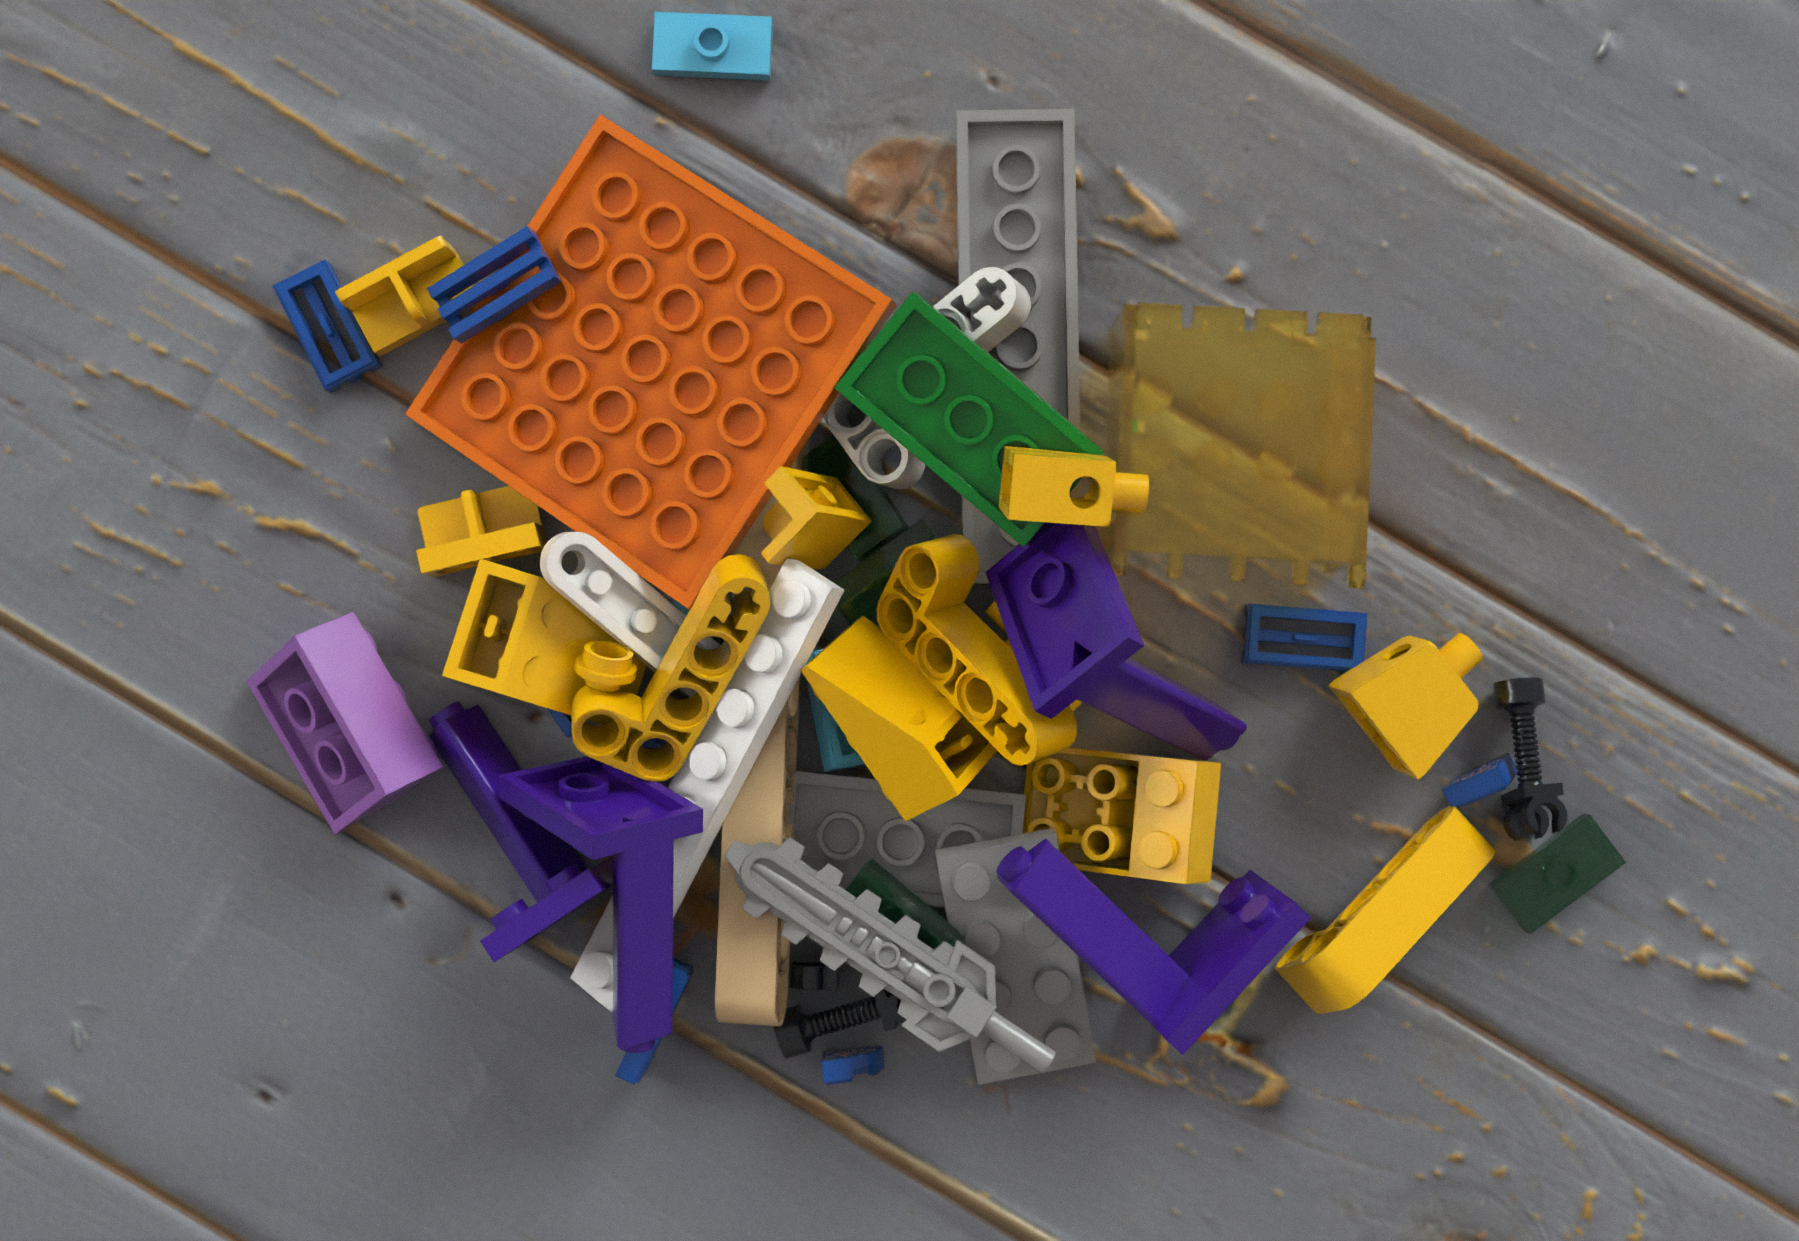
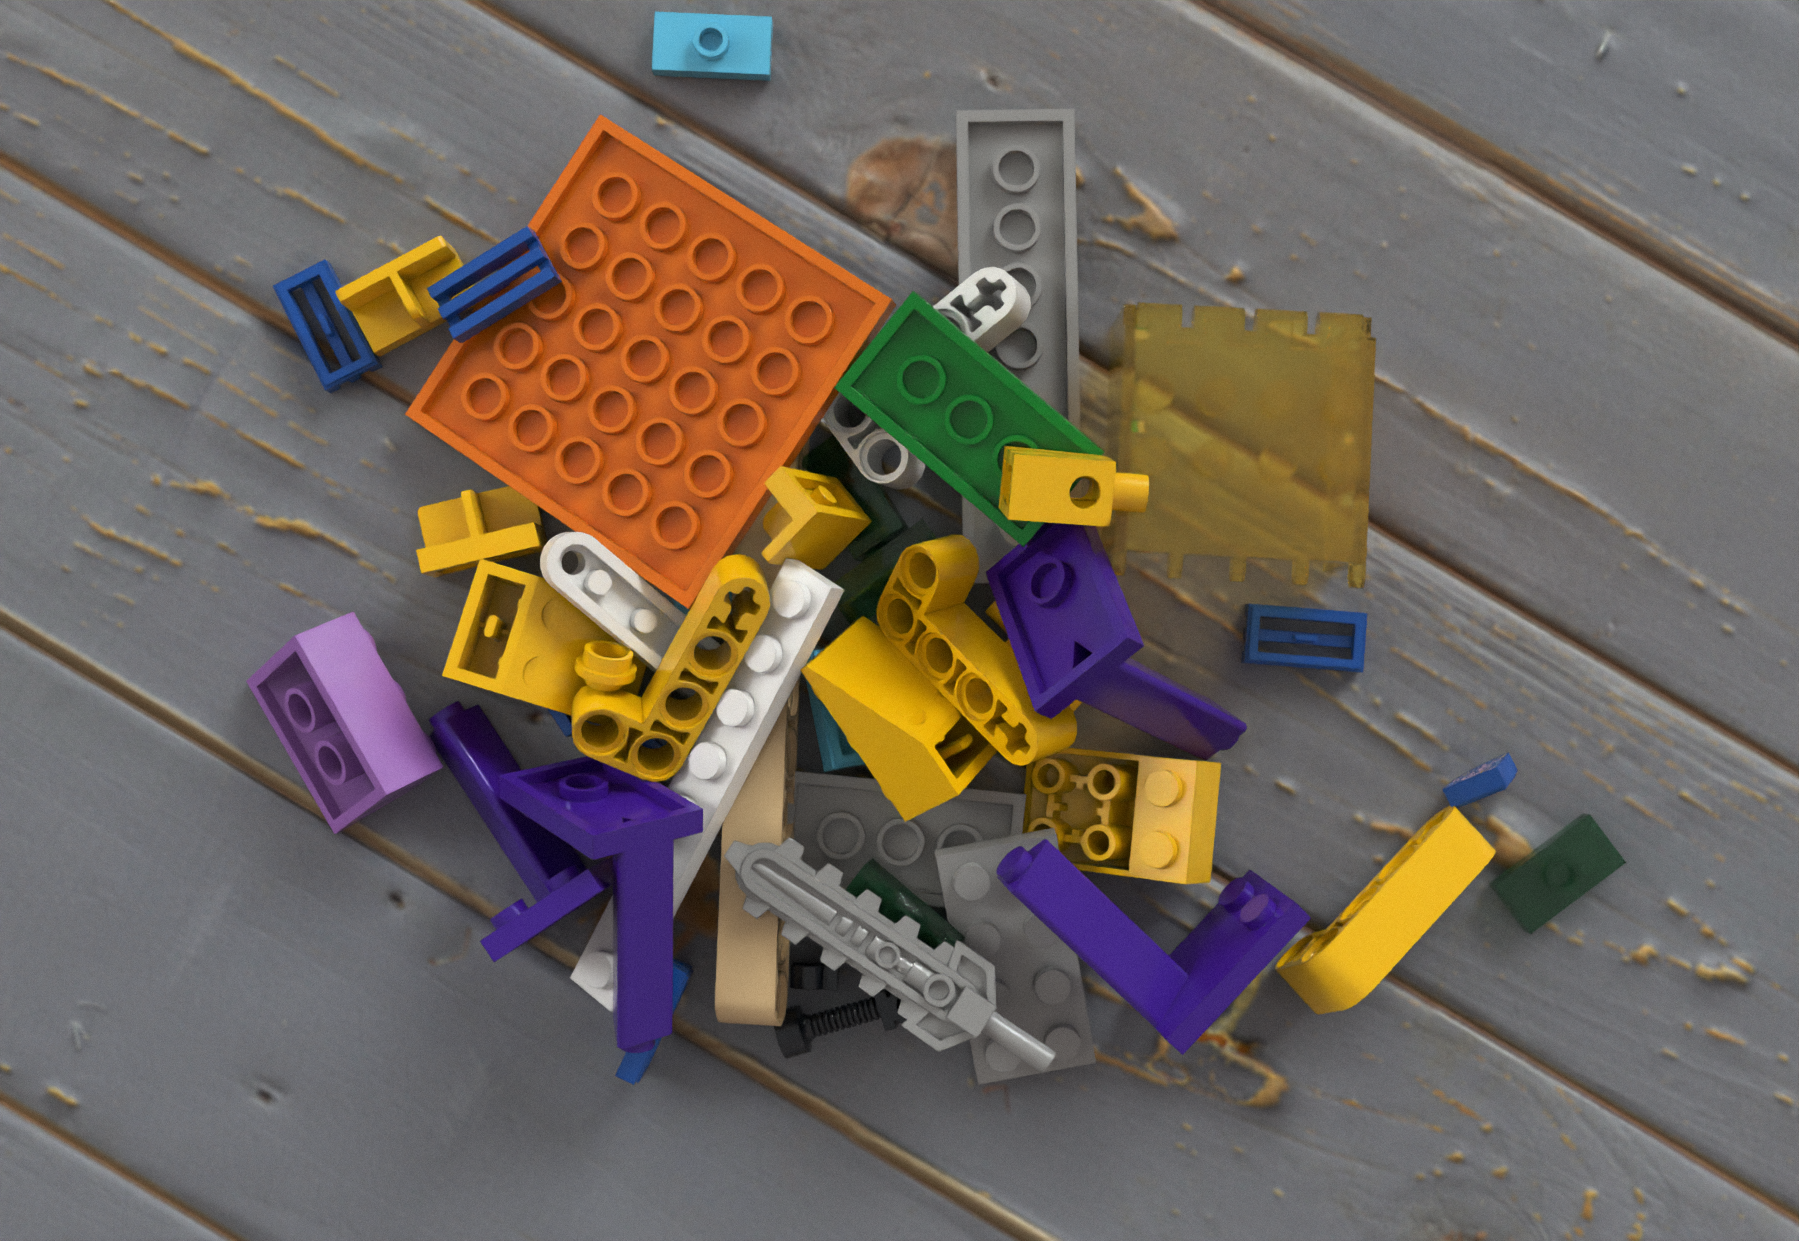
blue tile [821,1046,885,1085] -> none
yellow torso [1328,632,1484,780] -> none
black bar [1493,677,1567,841] -> none

